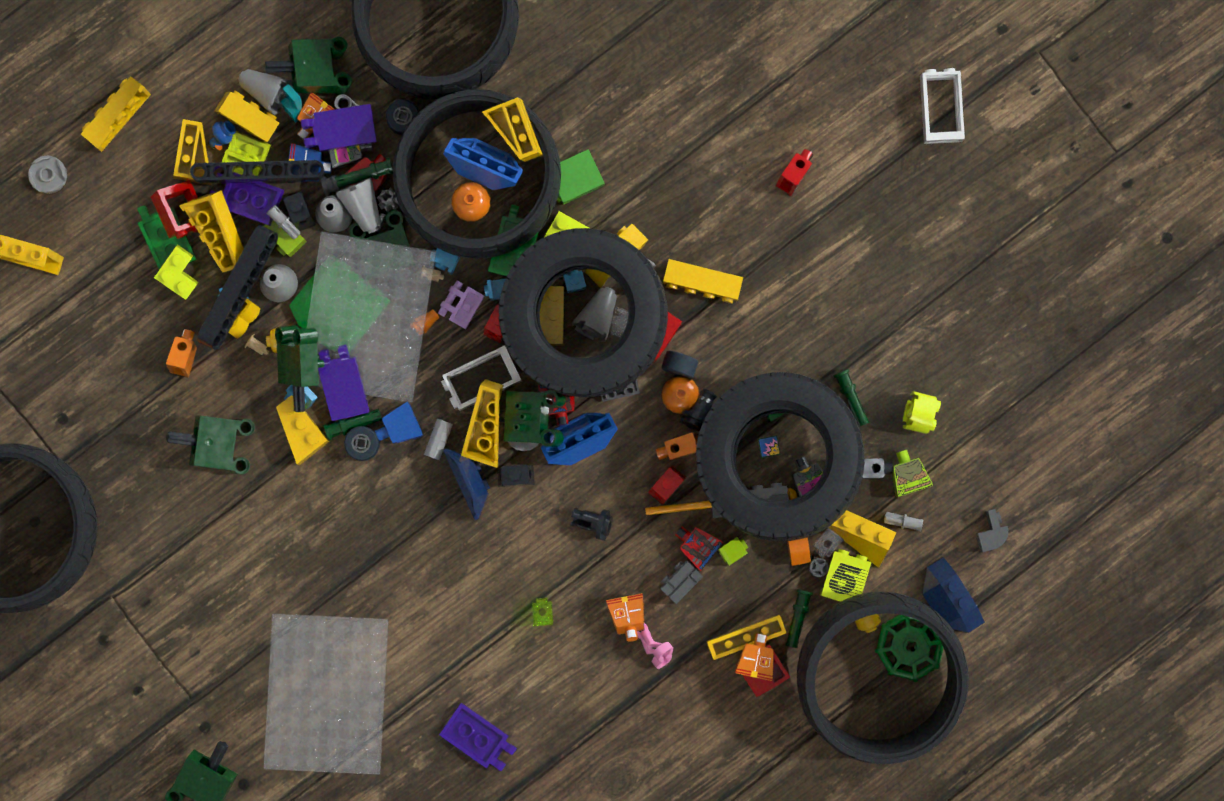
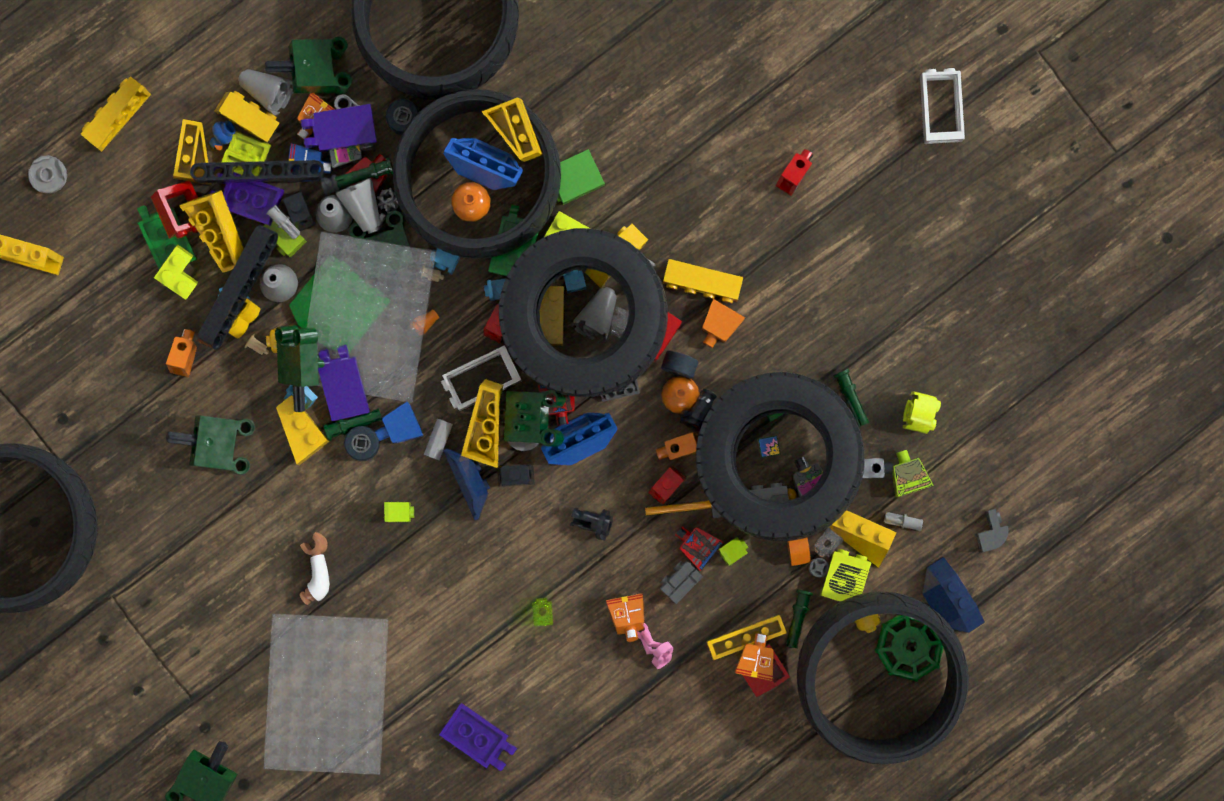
teal slope [281,84,302,123] -> none
lavender plate [438,281,485,329] -> none
none -> piece [300,532,330,605]
none -> lime slope [384,502,414,523]
none -> orange torso [702,299,745,348]

